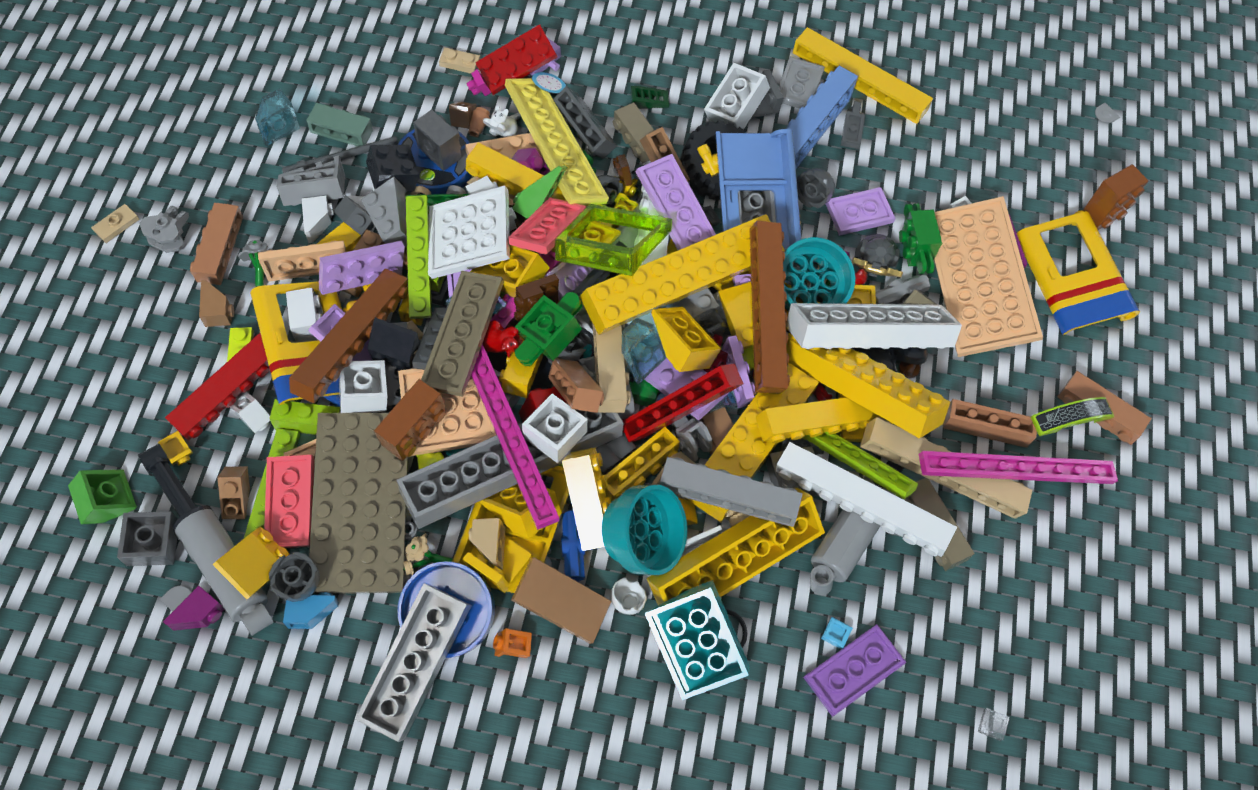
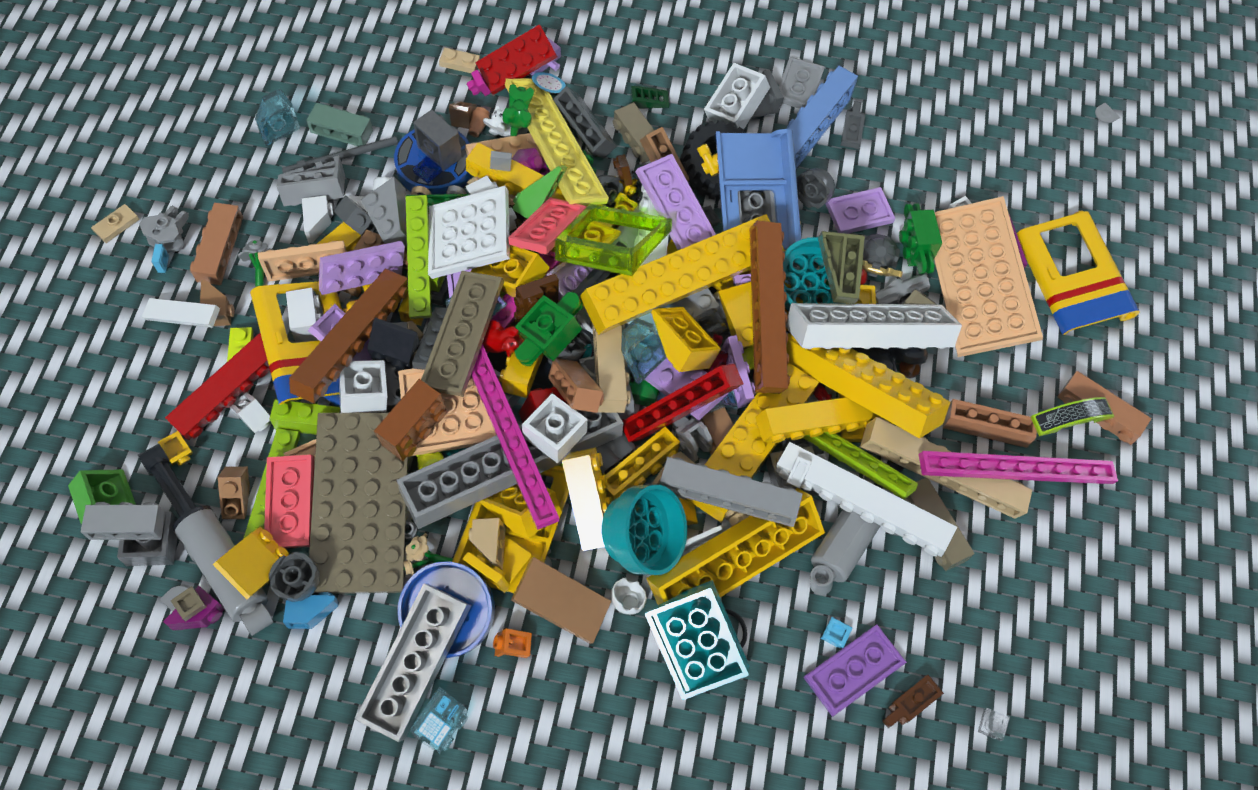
black brick [366,145,419,191] -> none
blue piece [561,511,585,582] -> none
yellow brick [793,27,933,124] -> none
dark orange brick [1083,164,1149,230] -> none
none -> light grey brick [81,502,166,540]
none -> white tile [142,298,220,328]
none -> medium azure tile [151,244,169,273]
none -> dark tan plate [170,586,207,622]
none -> clear light blue slope [410,687,468,754]
none -> clear blue plate [413,156,442,184]
none -> light grey tile [490,151,512,172]
none -> green animal [502,84,534,136]
none -> white piece [786,456,811,489]
none -> olive wedge [818,231,865,304]
none -> reddish brown hinge [882,675,944,728]

